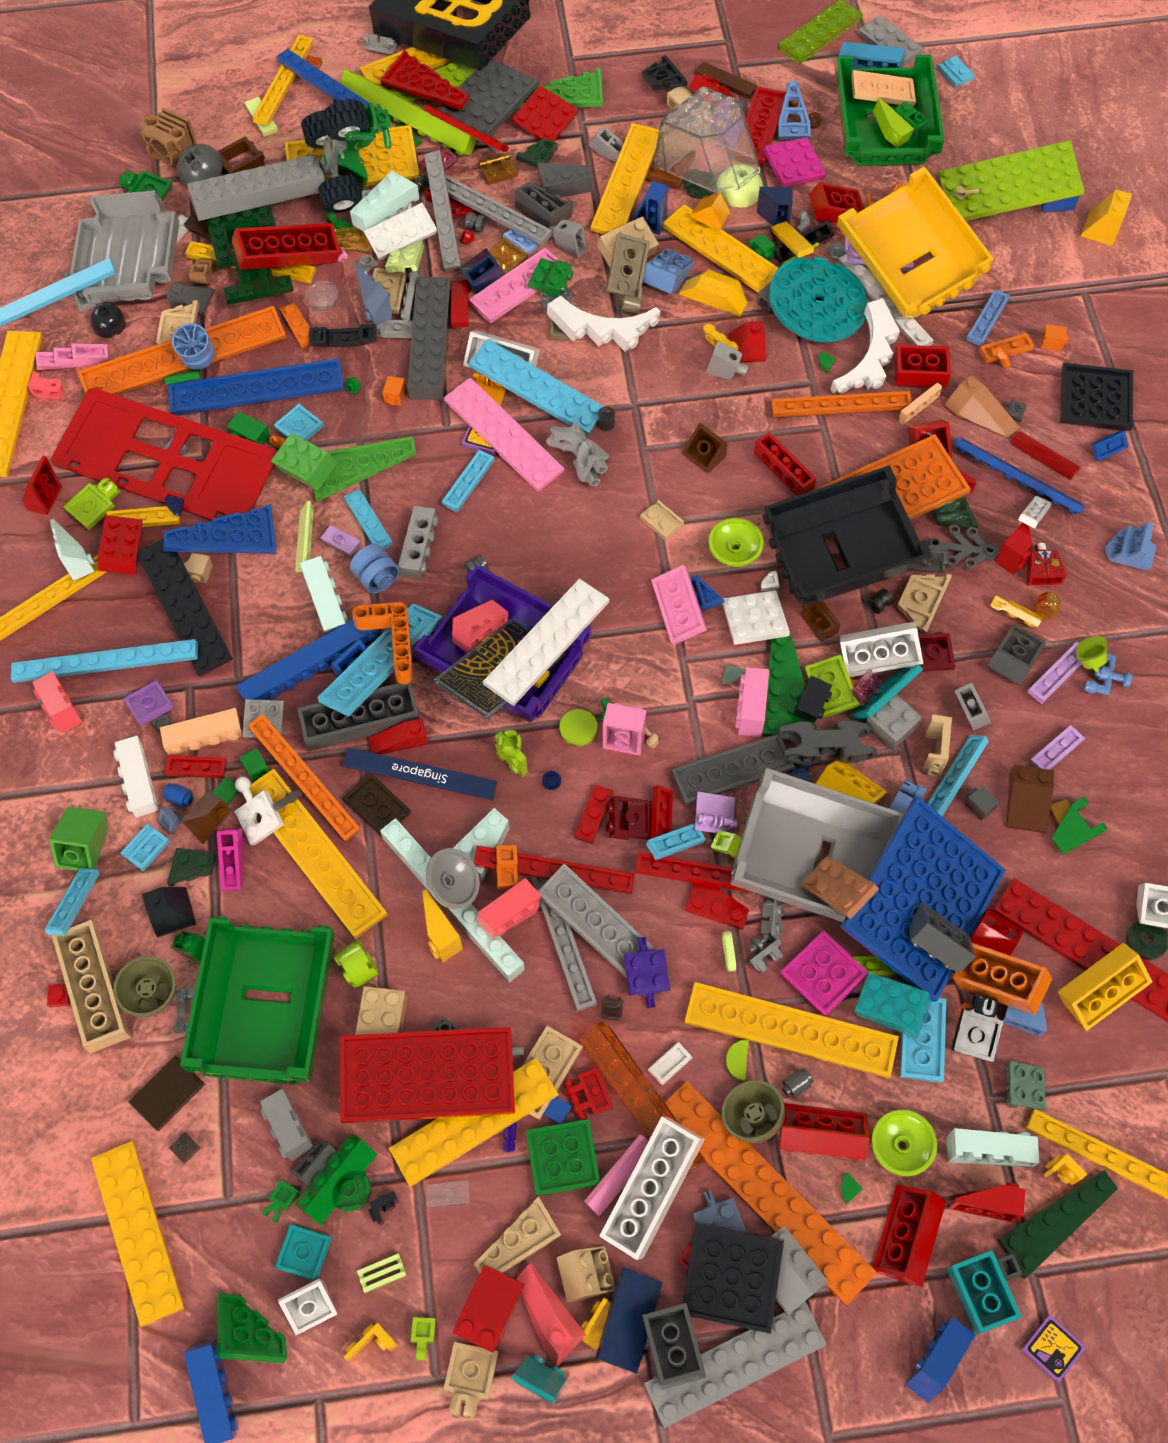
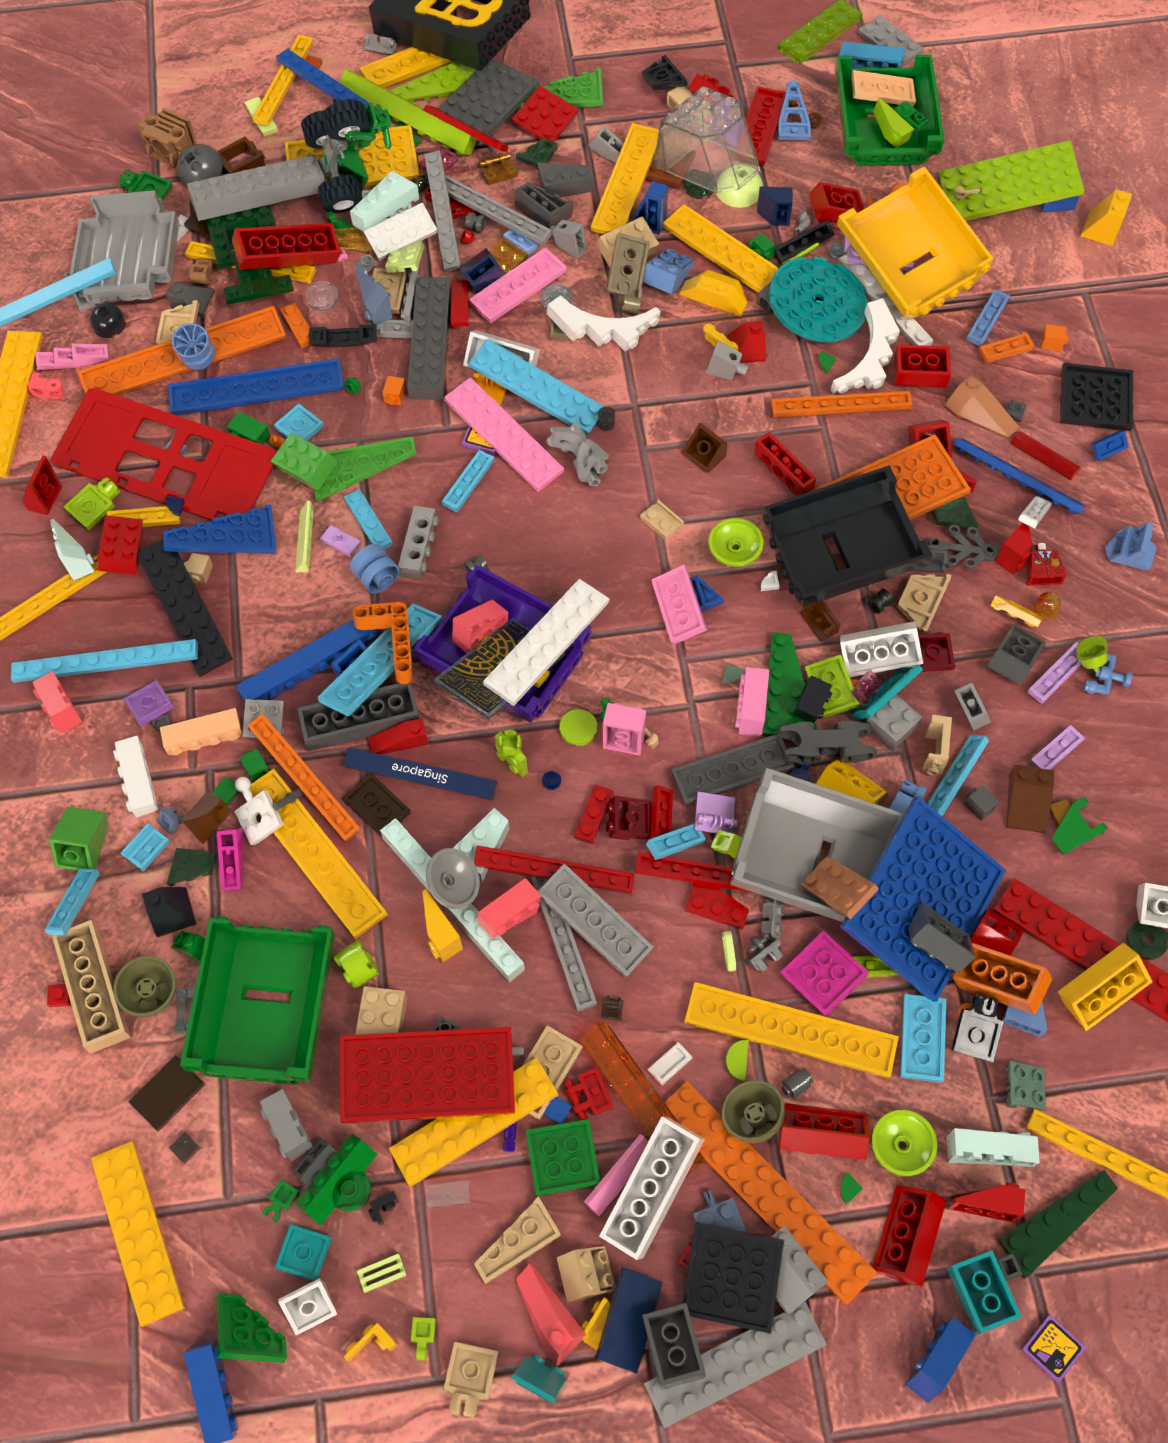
blue brick [162,783,194,808] -> none
green tile [164,370,201,385] -> none
red plate [165,755,227,778] -> none
light aqua wedge [300,556,348,635] -> none
red wing [380,50,469,110] -> none
red slope [452,1264,525,1353] -> none
orange slope [496,845,518,889] -> none
green plate [528,257,574,298] -> none
dark purple plate [623,937,670,1008] -> none
light orange slope [690,192,730,230] -> none
reddish brown tile [695,62,757,99] -> none
white plate [722,590,789,645] -> none
dark pink plate [763,137,827,187] -> none
yellow tile [771,221,814,258] -> none
teal brick [855,973,932,1038] -> none
light nougat tile [898,383,942,425] -> none
medium azure plate [937,56,975,88] -> none
orange arm [992,346,1011,368] -> none
yellow bracket [1044,1153,1087,1186] -> none

